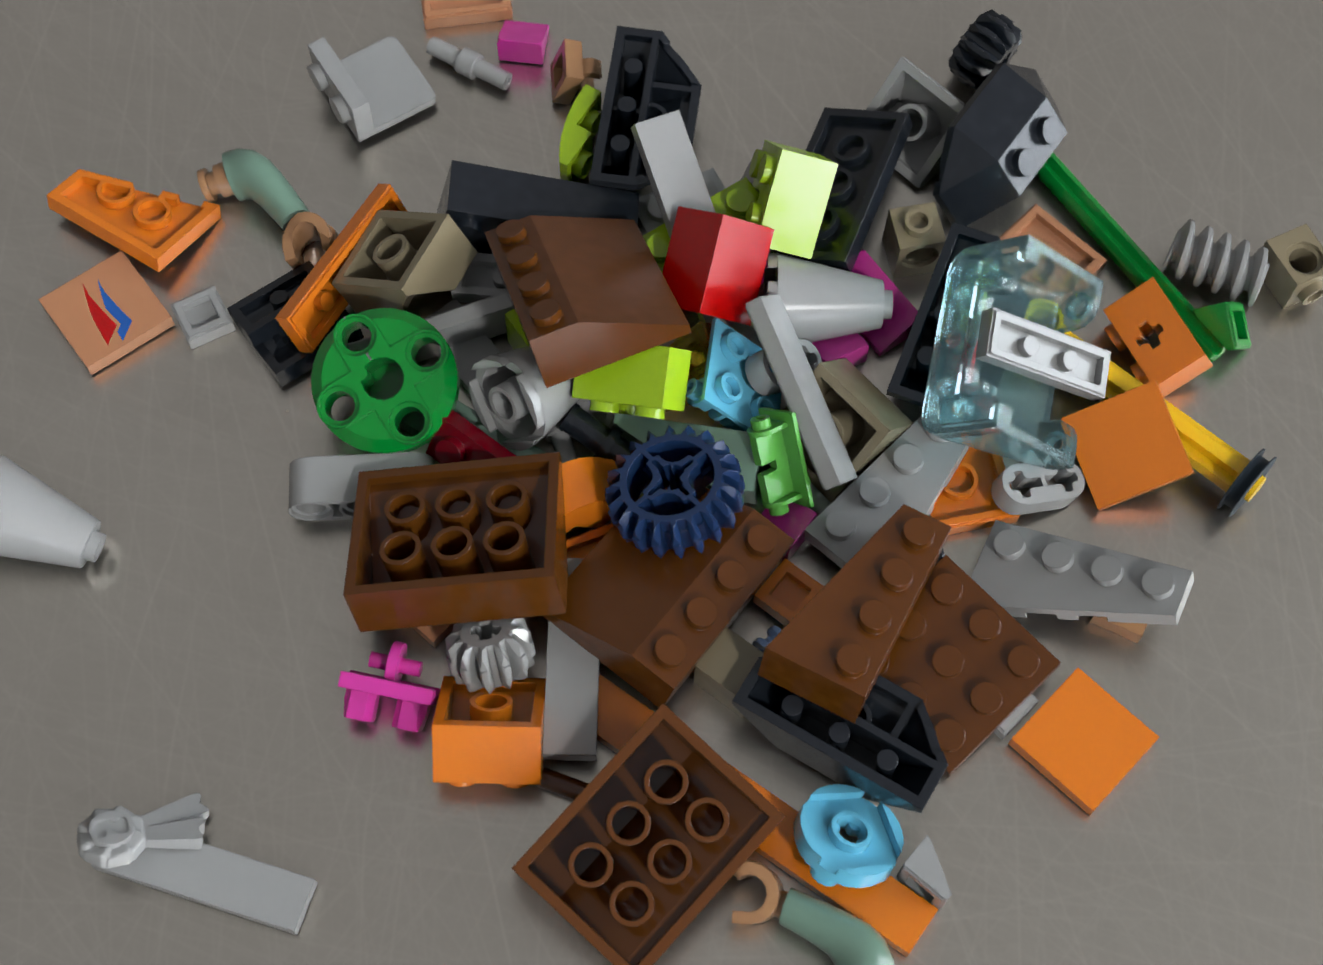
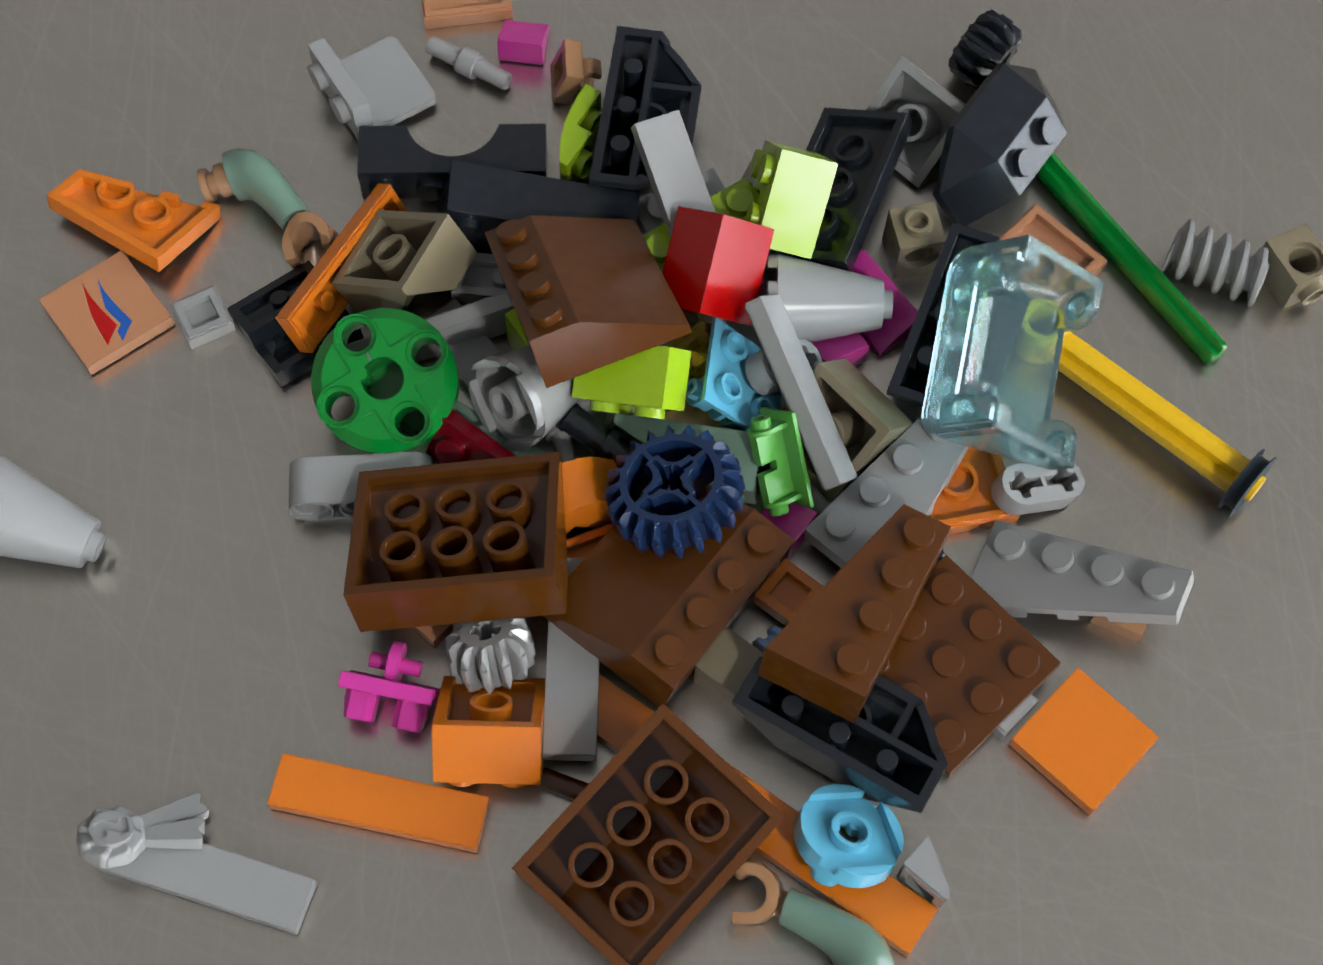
tile [975,307,1111,401] -> none
orange tile [1061,380,1195,511] -> none
orange brick [1103,277,1213,397] -> none
green slope [1193,302,1252,351] -> none
none -> orange tile [267,753,490,853]
none -> black arch [357,123,548,201]

